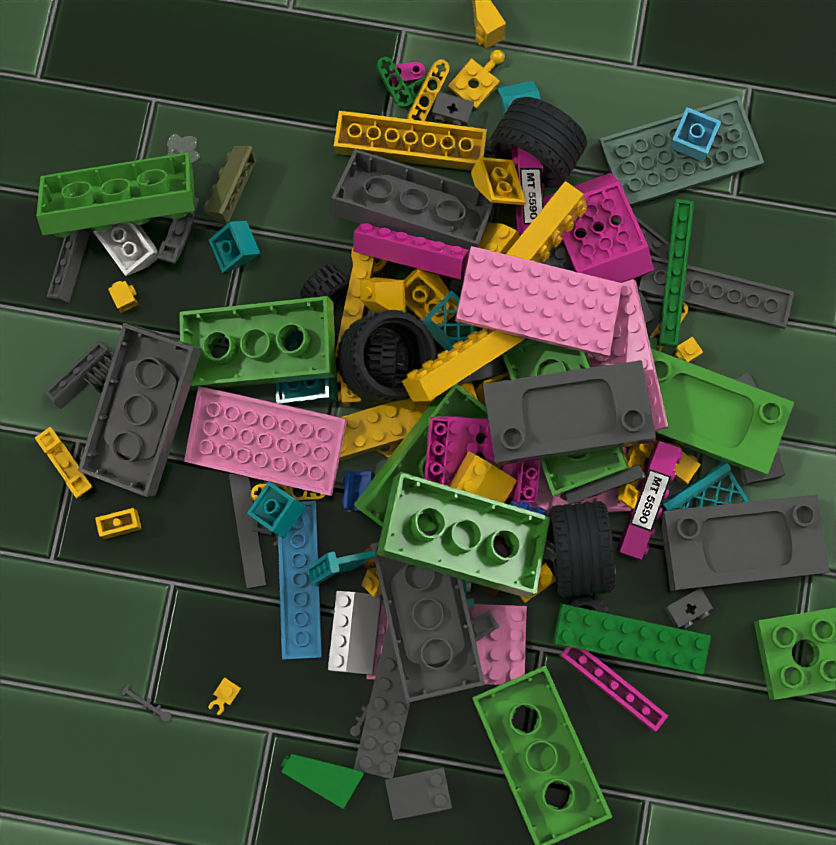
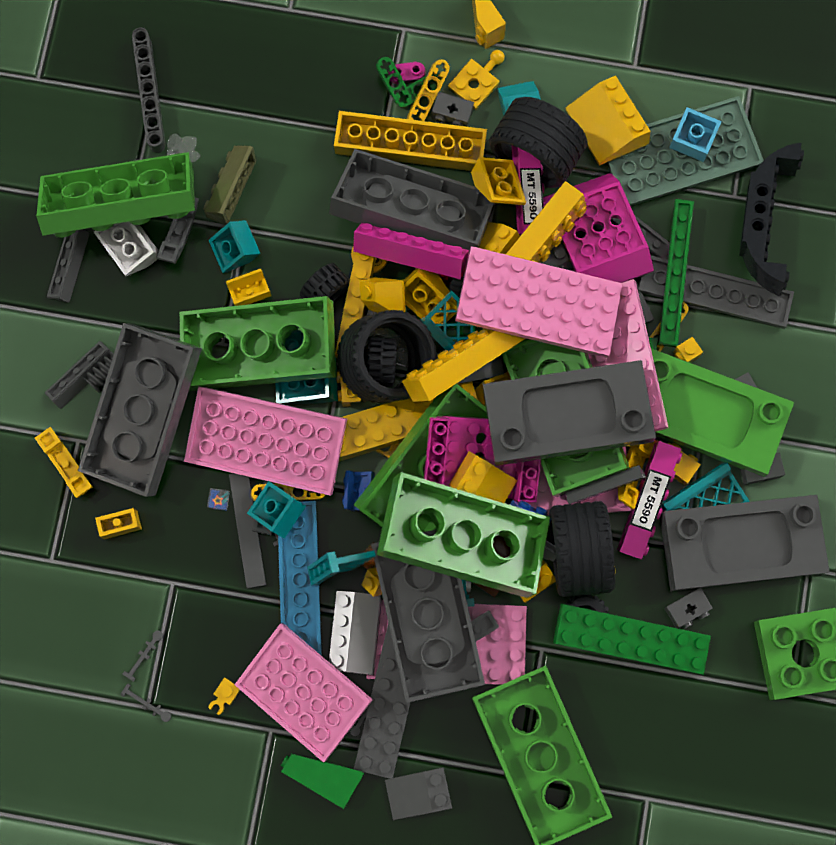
yellow brick [108,281,138,313] -> none
dark pink brick [559,646,668,732] -> none
none -> dark grey piece [123,631,163,682]
none -> dark grey beam [132,28,166,153]
none -> clear tile [207,488,230,511]
none -> yellow bracket [226,269,271,306]
none -> bright pink plate [235,623,373,762]
none -> yellow slope [565,75,651,166]
none -> black slope [739,143,804,296]

